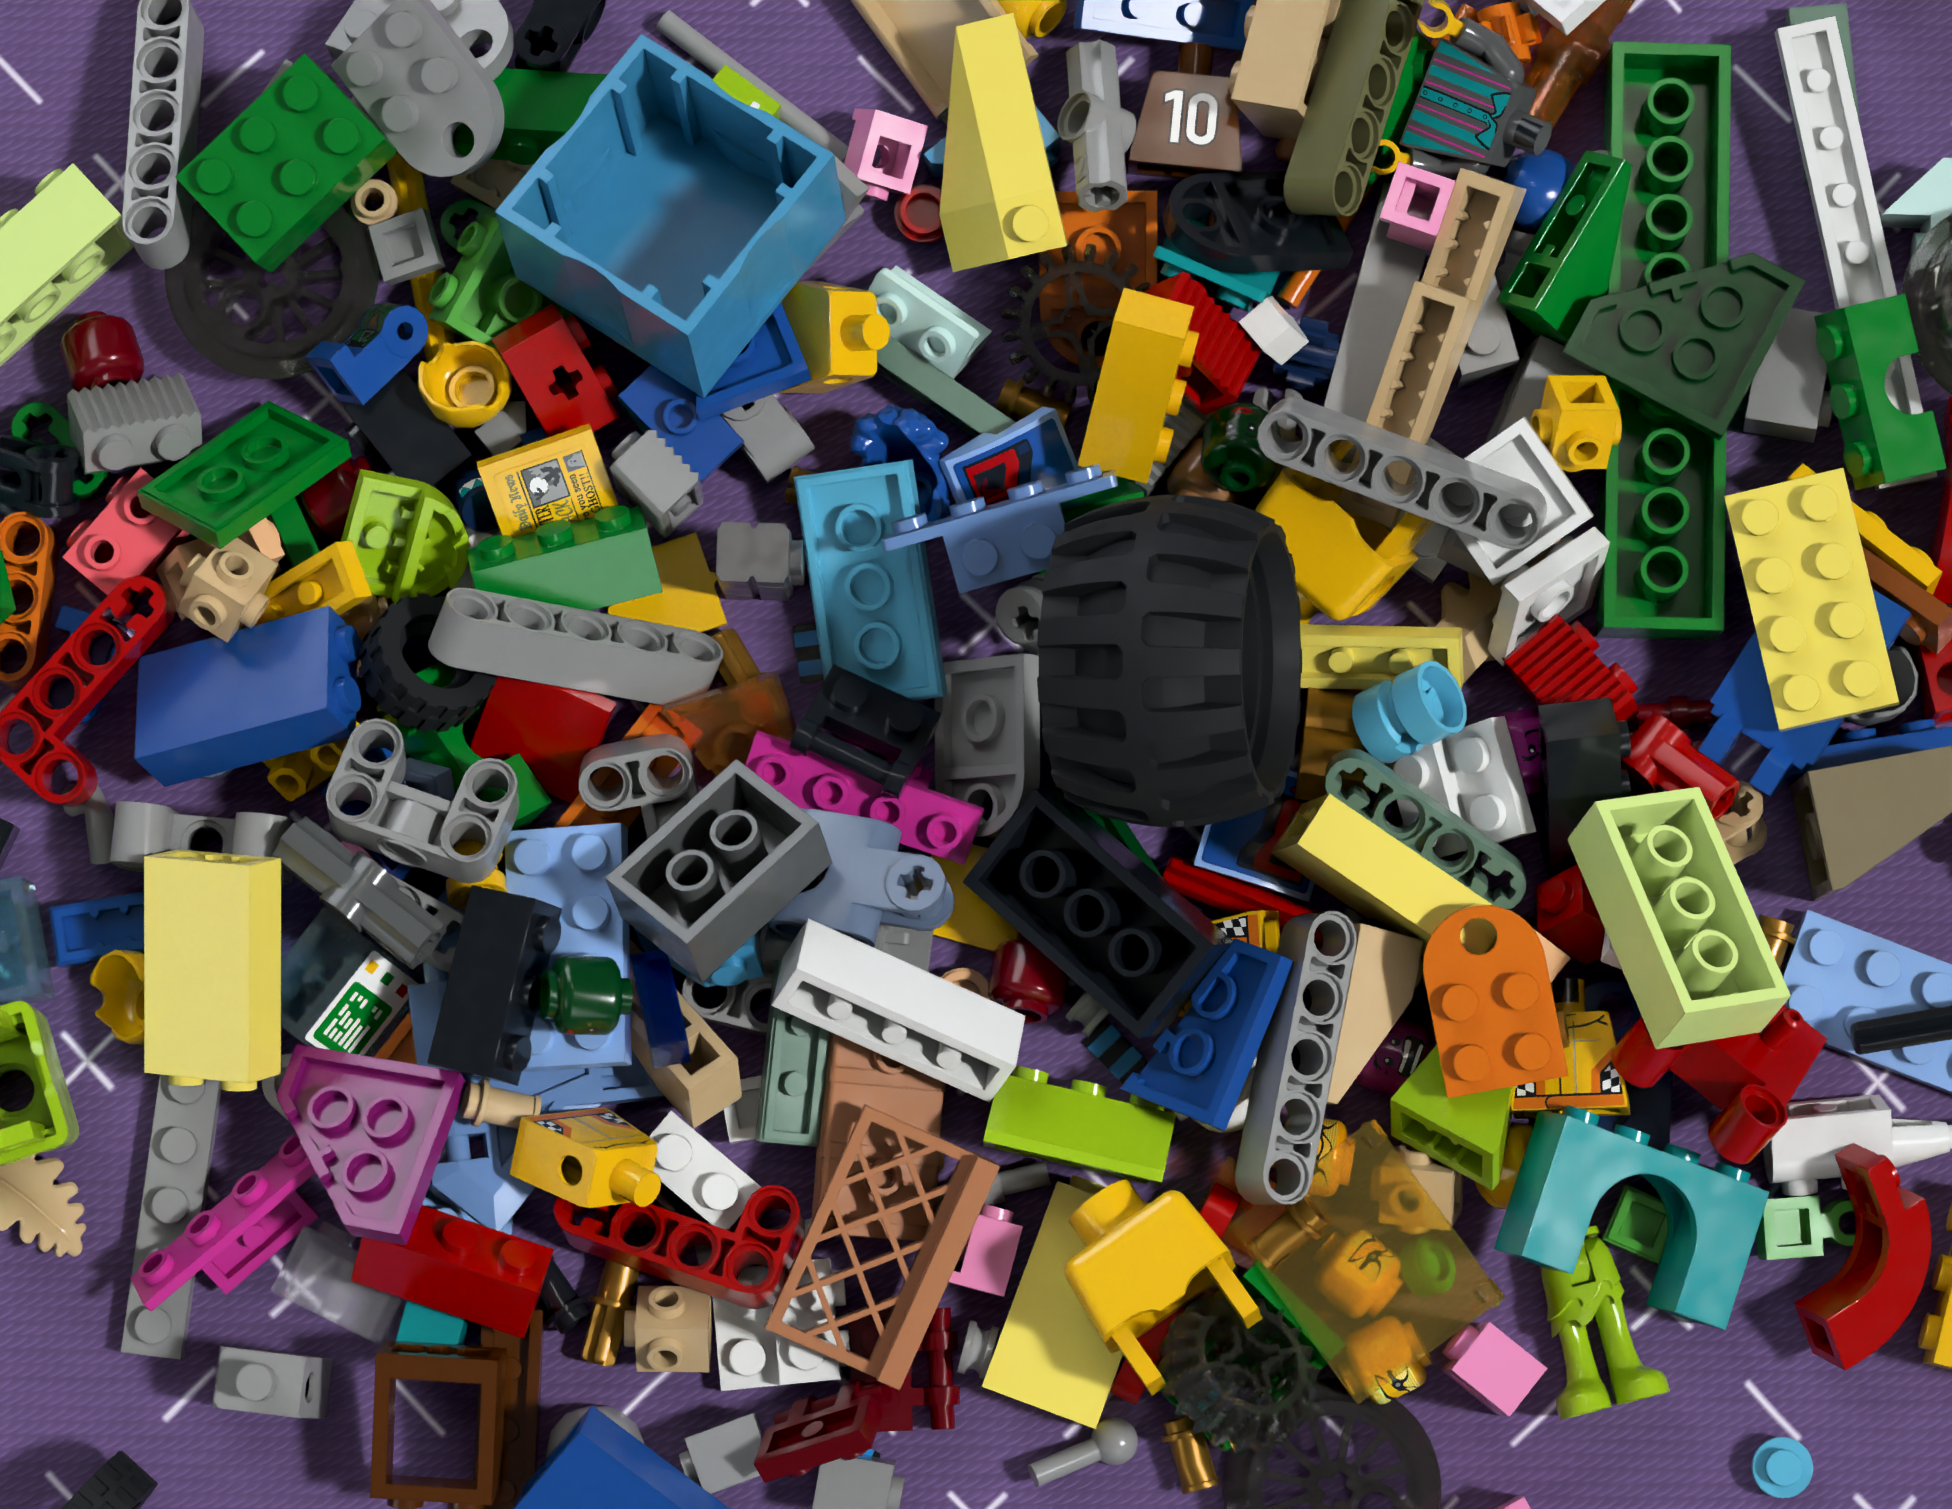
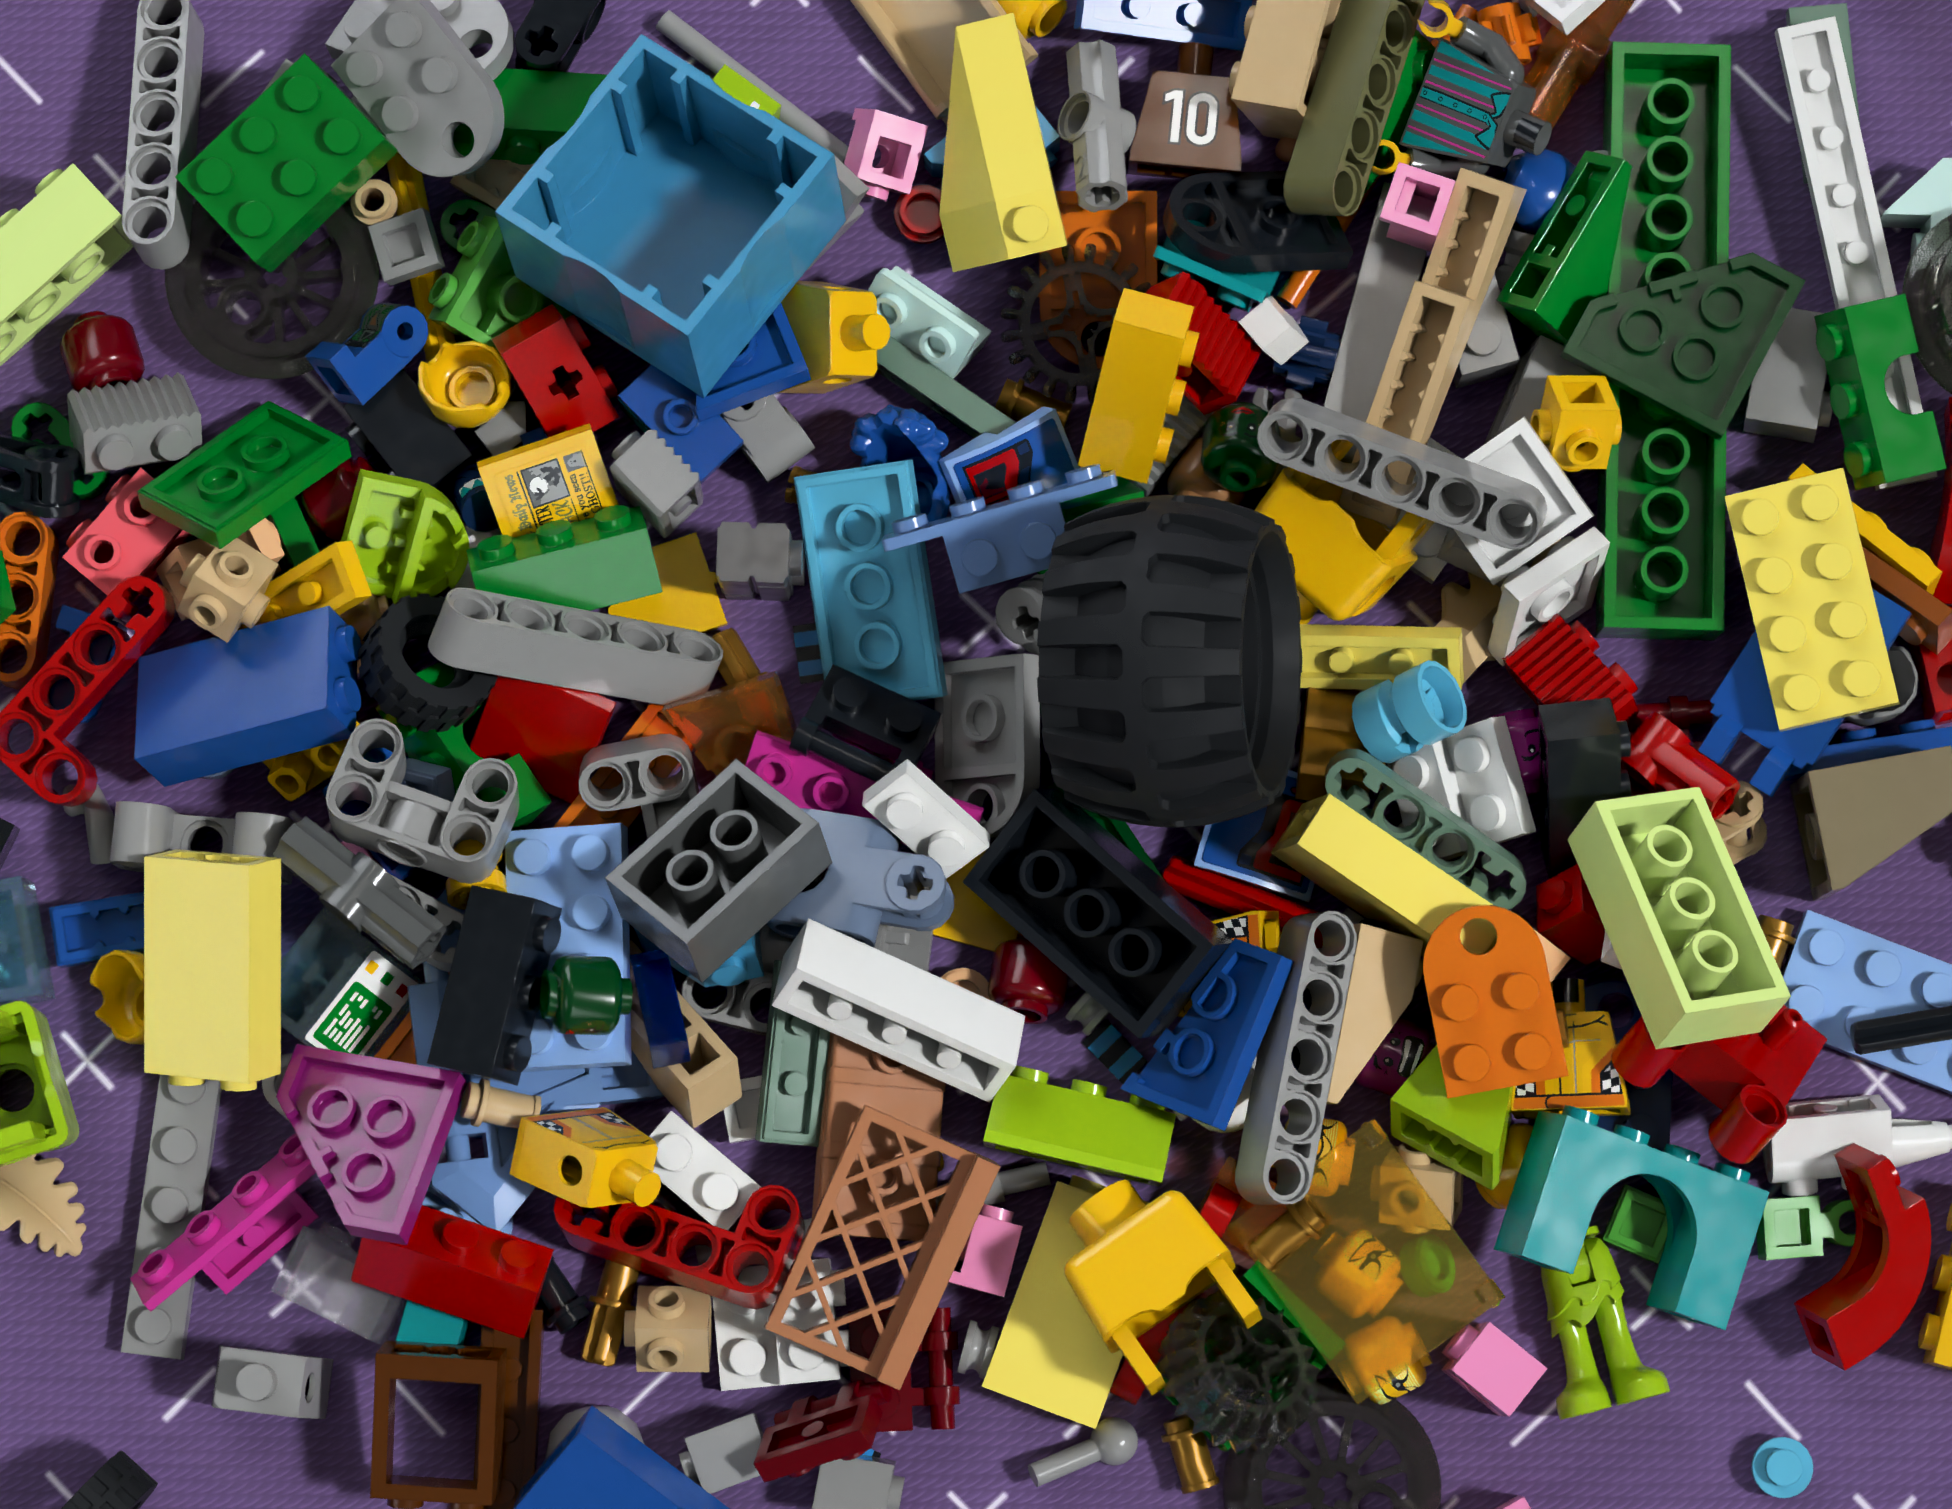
none -> white plate [862,759,990,879]

